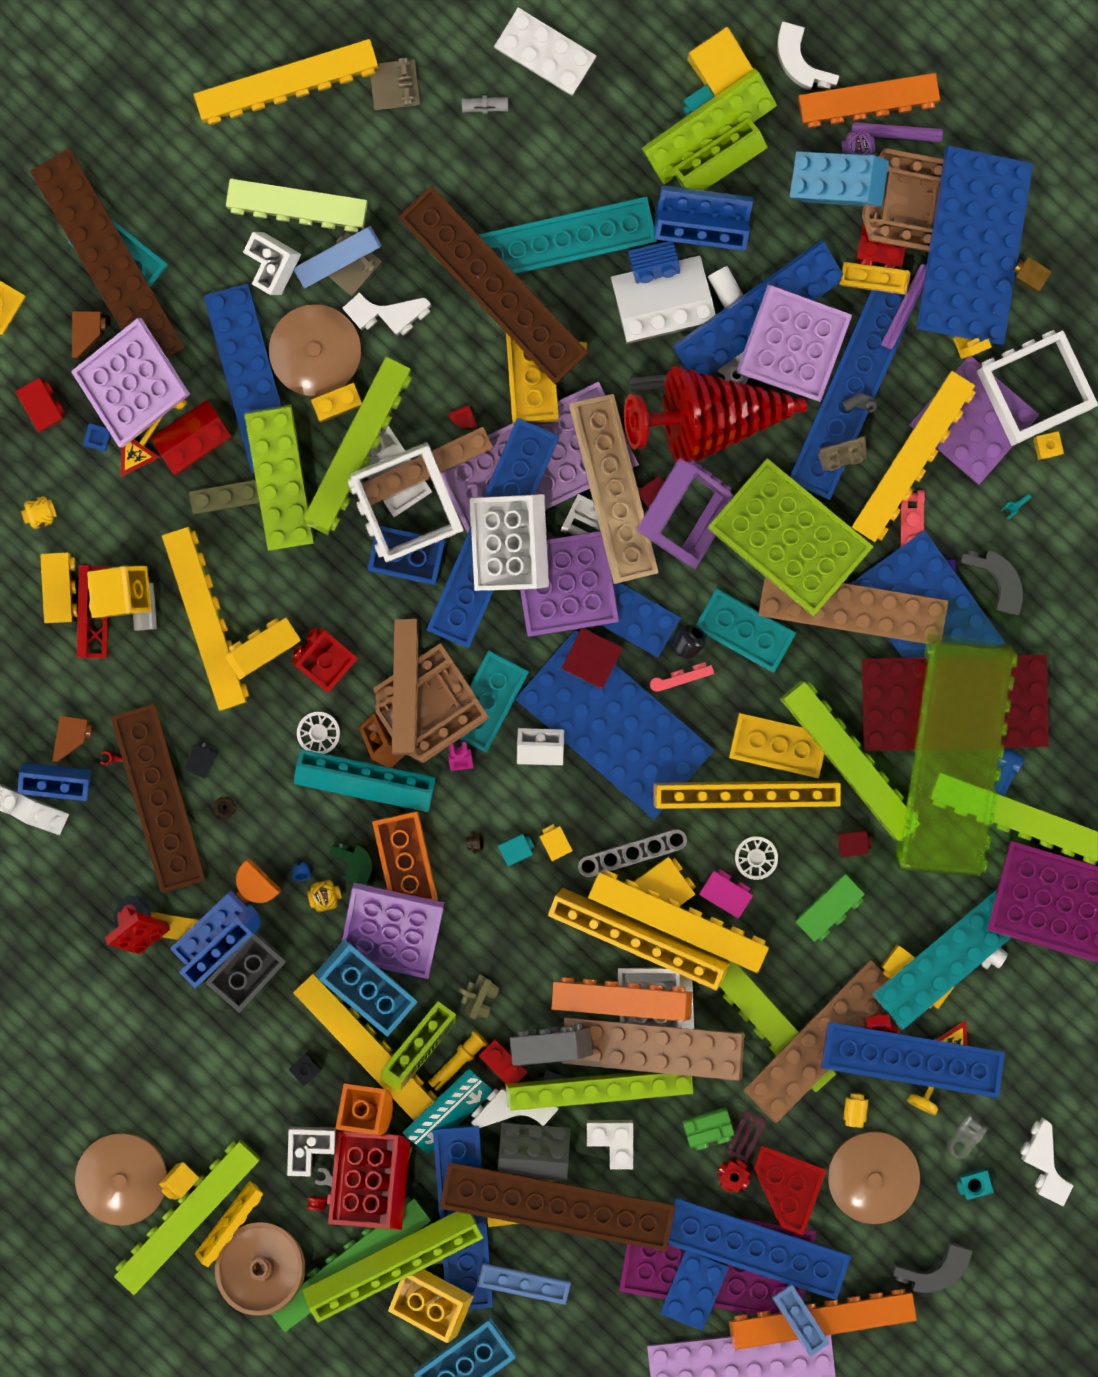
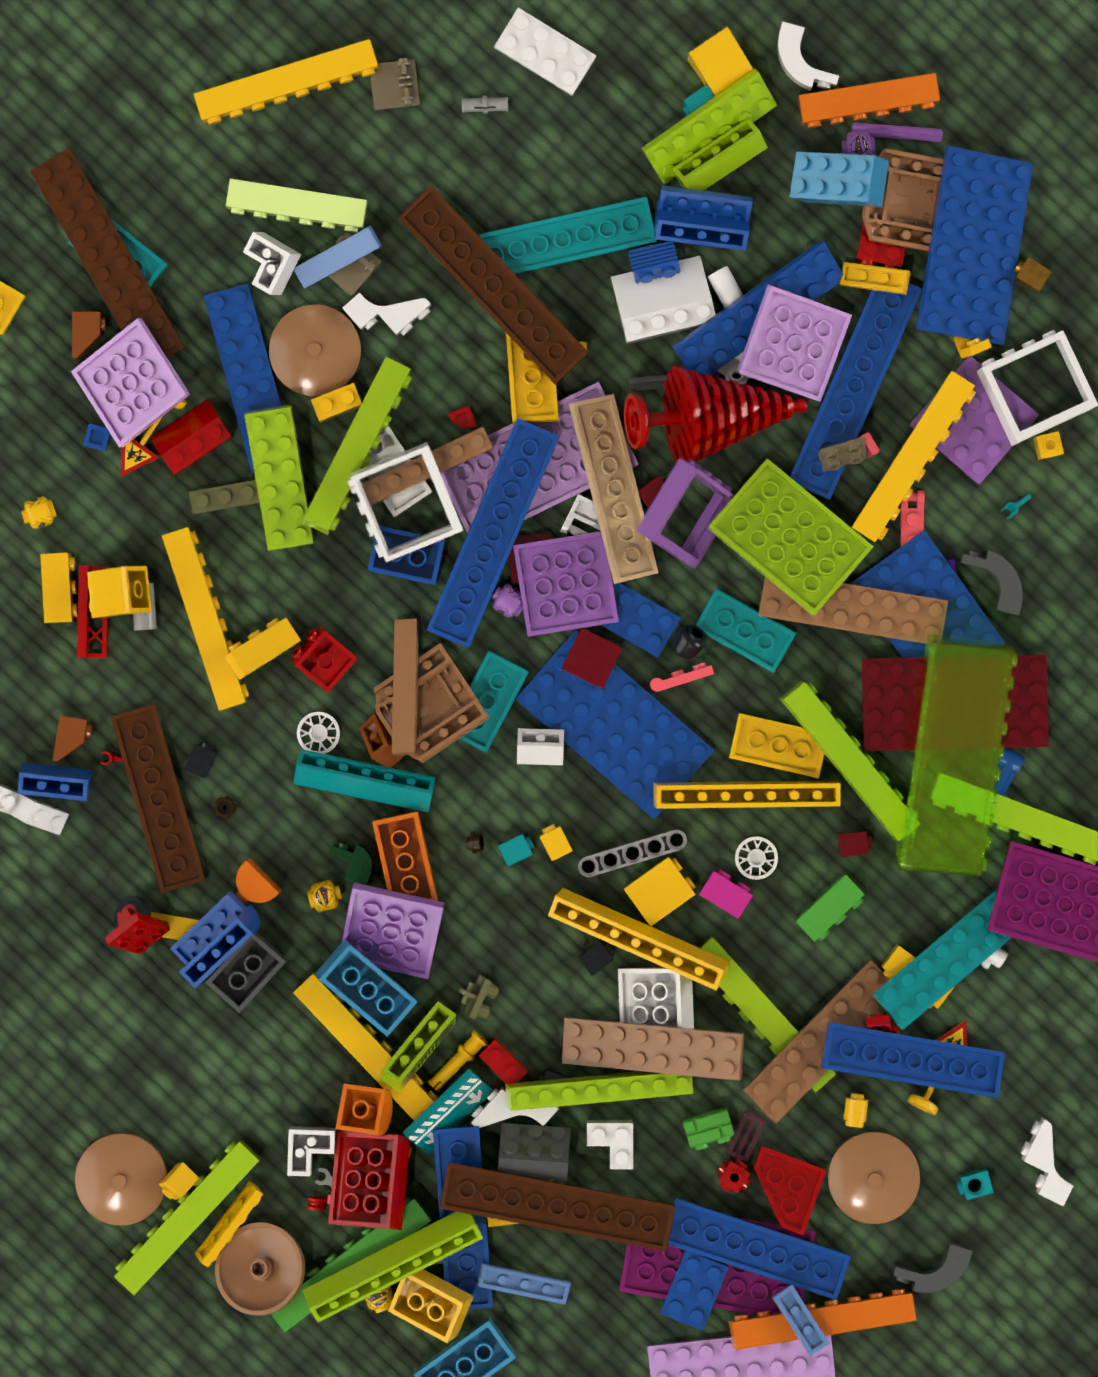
red brick [15,378,65,433] -> none
black brick [288,1052,323,1086] -> none
blue hinge [292,862,310,881] -> none
dark pink plate [448,742,473,771] -> none
white slope [470,494,549,591] -> none
dark grey brick [510,1024,593,1066] -> none
orange brick [552,977,693,1021] -> none
yellow brick [588,870,769,973] -> none
dark grey arm [842,393,877,412] -> none
medium lavender axle [881,264,927,349] -> none
clear piece [947,1114,988,1159] -> none
none -> yellow head [365,1285,395,1313]
none -> medium lavender head [491,584,523,618]
none -> black brick [578,940,614,976]
none -> coral tile [857,432,880,459]

